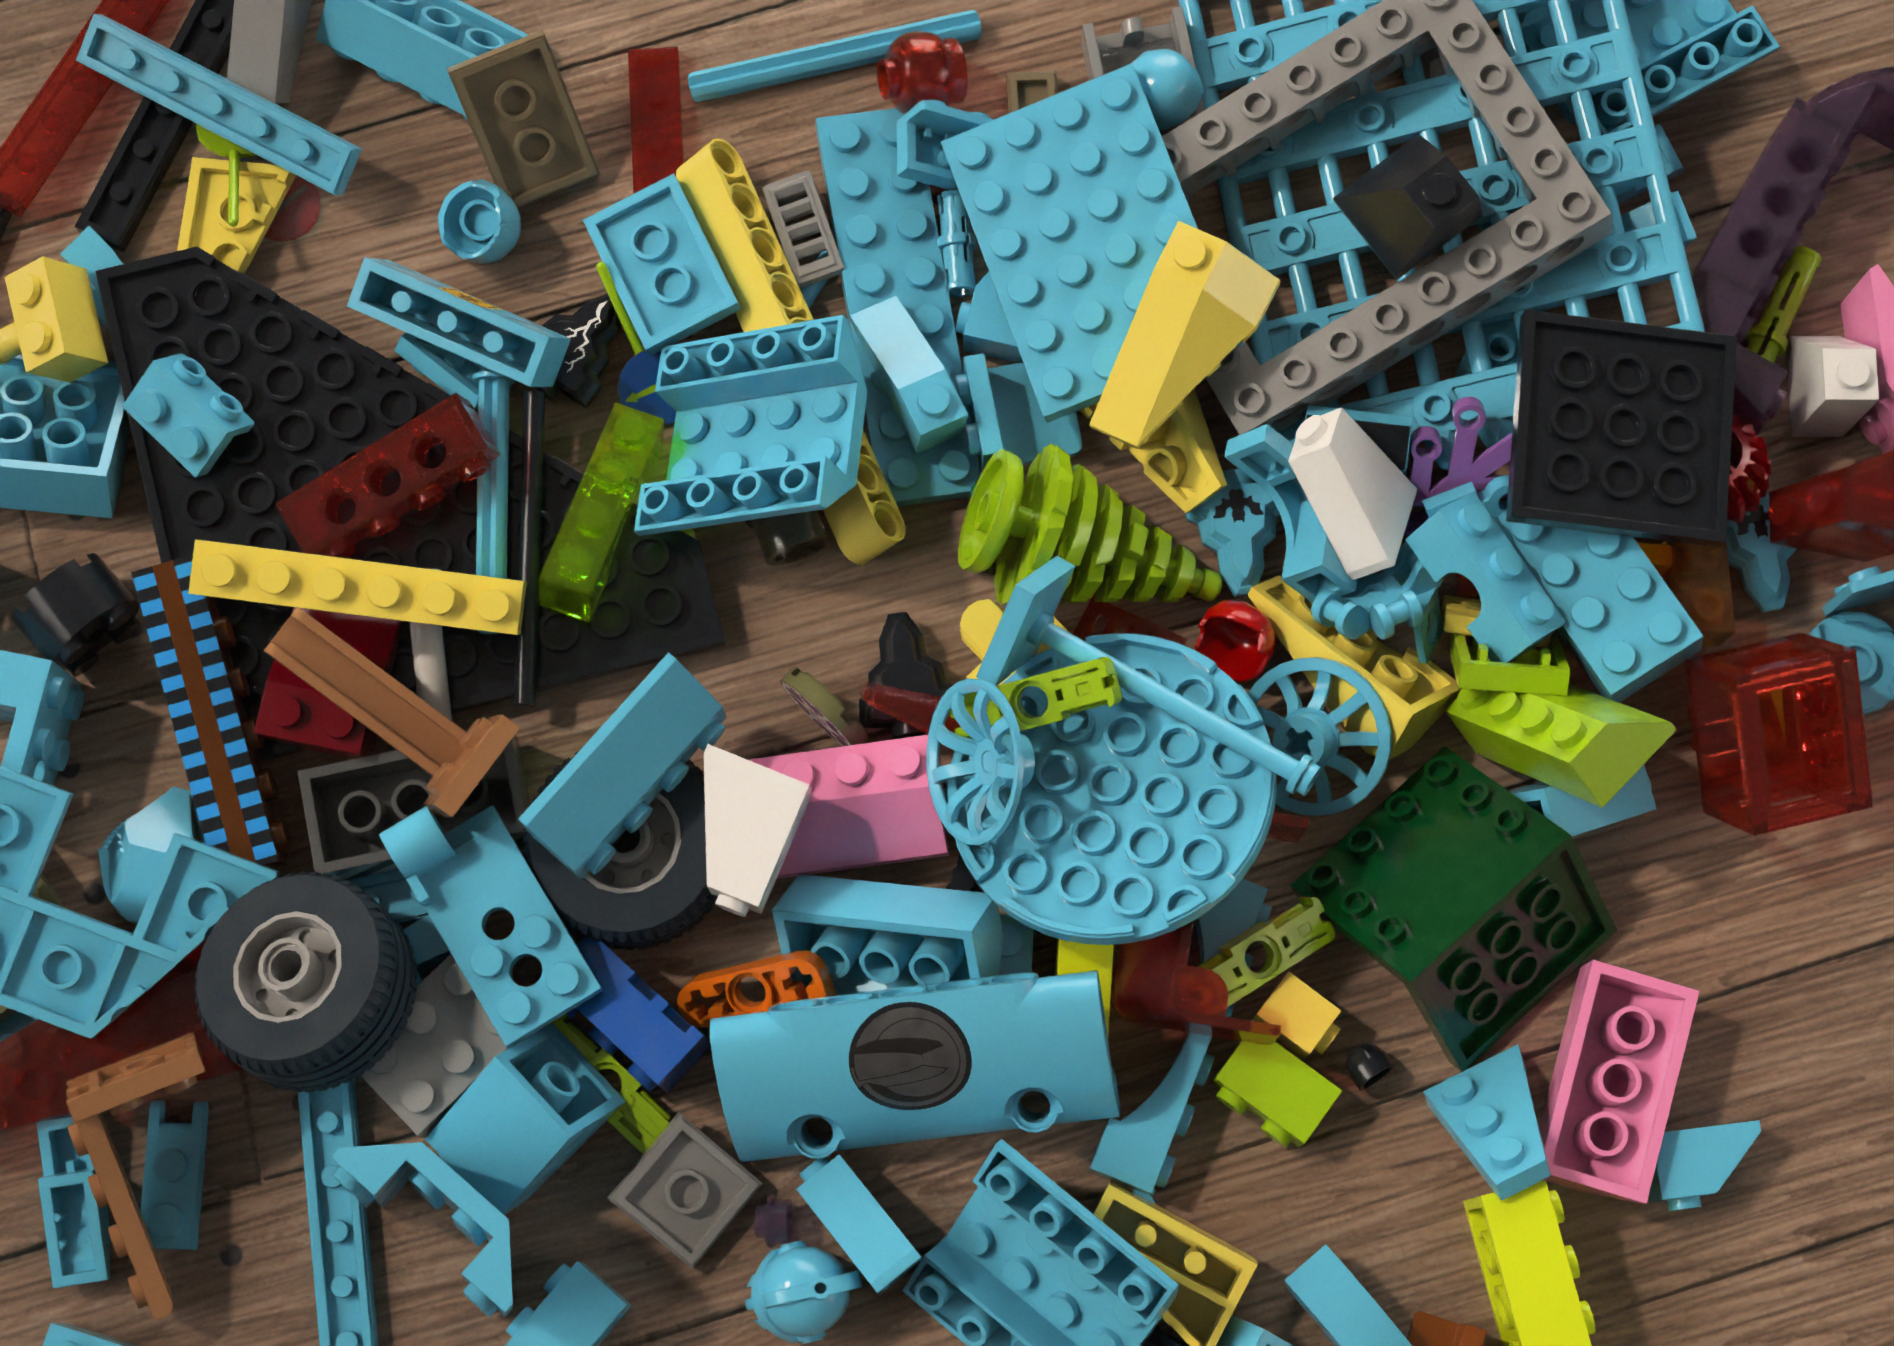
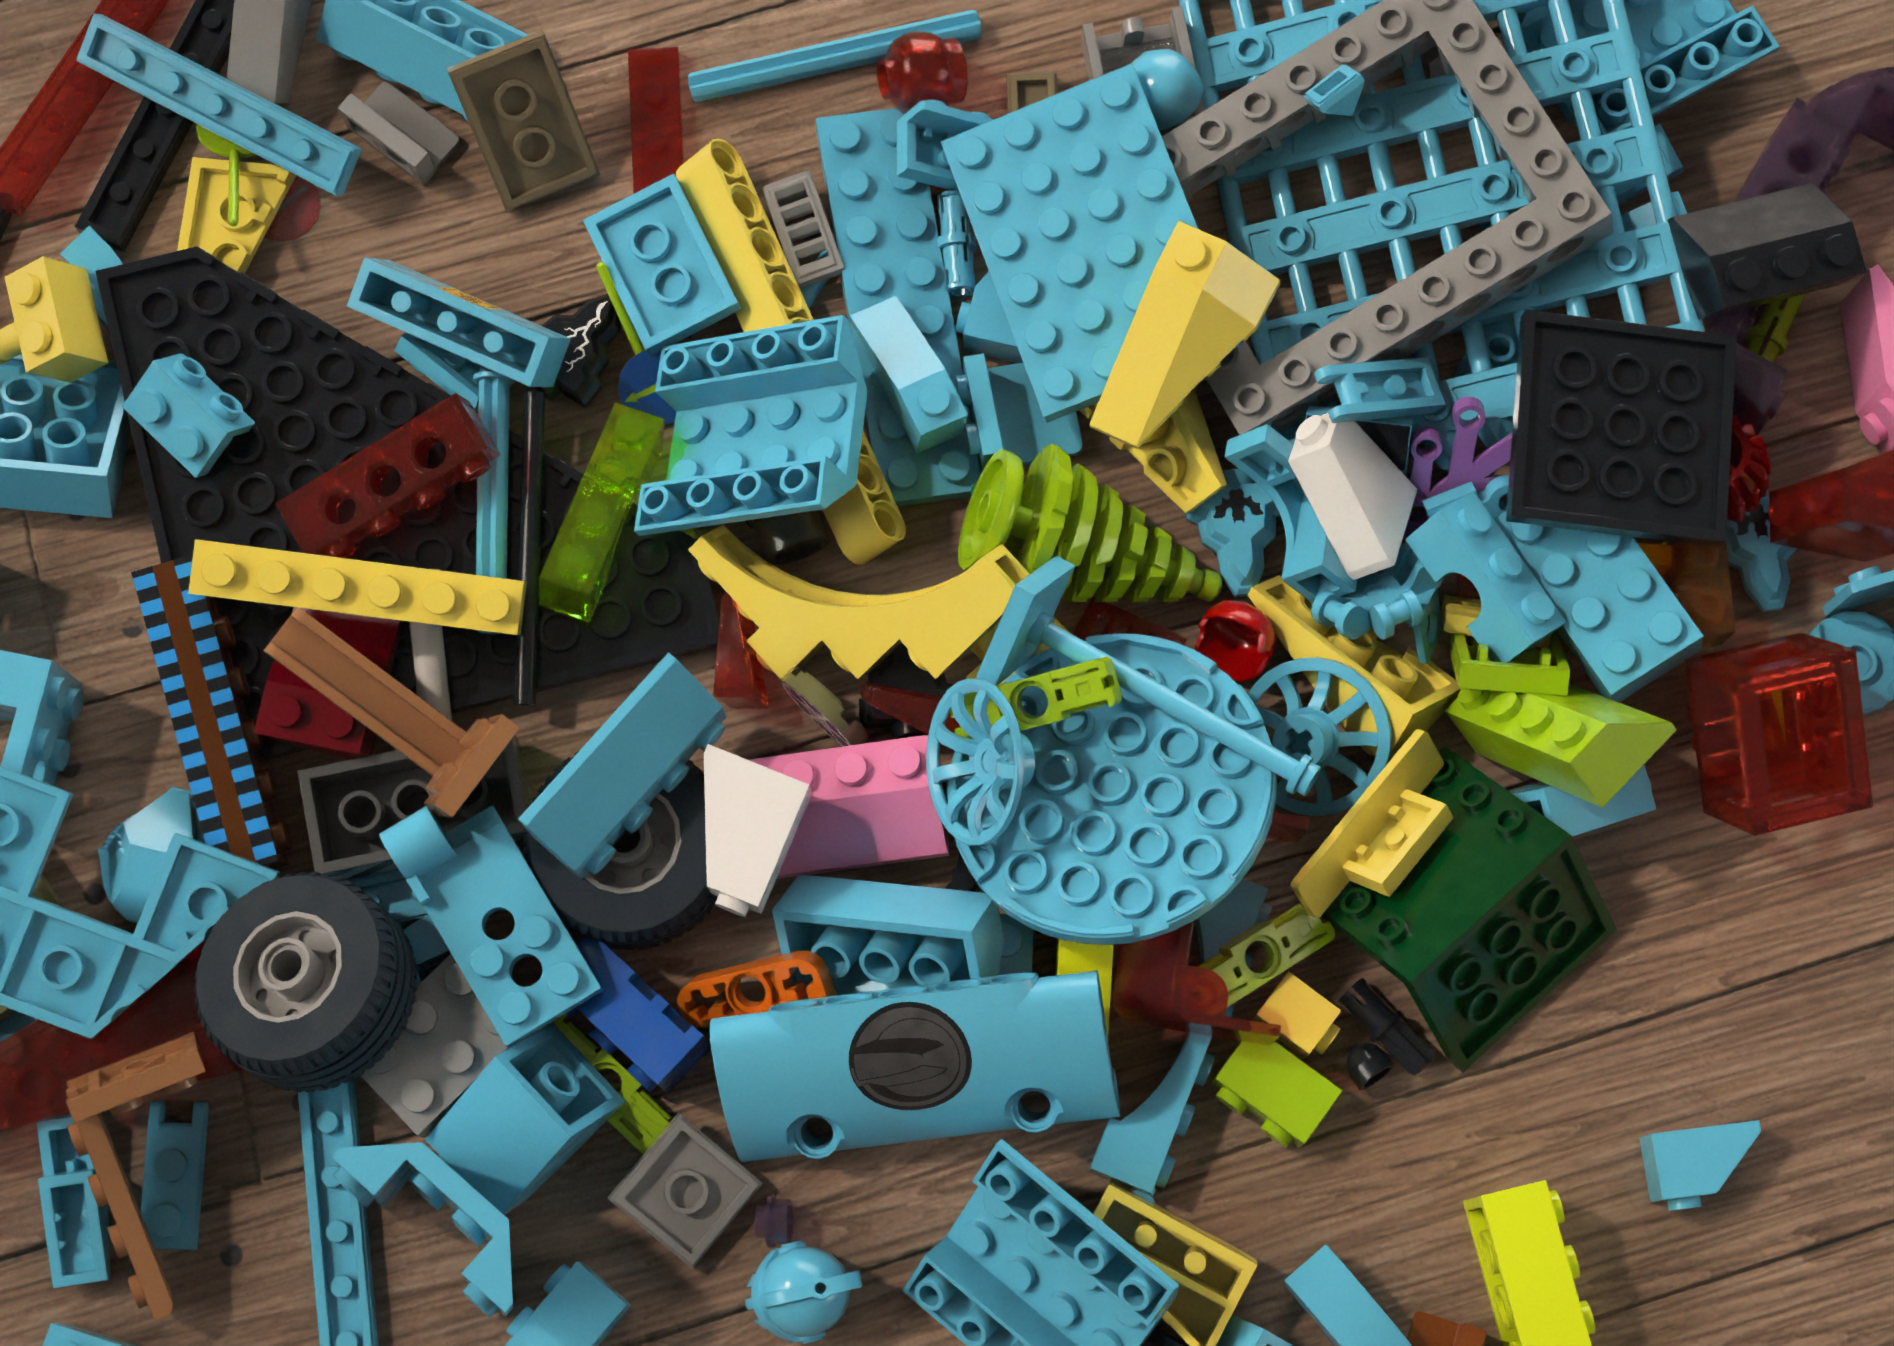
black brick [13,553,141,677] -> none
medium azure hair [438,179,521,264] -> none
medium azure slope [796,1155,922,1295] -> none
black slope [1333,134,1483,281] -> none
medium azure wing [1423,1044,1551,1201] -> none
bright pink slope [1539,960,1699,1204] -> none
white slope [1786,336,1879,437] -> none
none -> light grey panel [338,81,461,186]
none -> light yellow arch [688,525,1030,679]
none -> clear red slope [713,594,768,709]
none -> light yellow bracket [1290,729,1454,919]
none -> medium azure slope [1303,64,1365,116]
none -> medium azure hinge [1314,357,1446,423]
none -> black axle [1338,978,1435,1076]
none -> black slope [1668,183,1867,320]

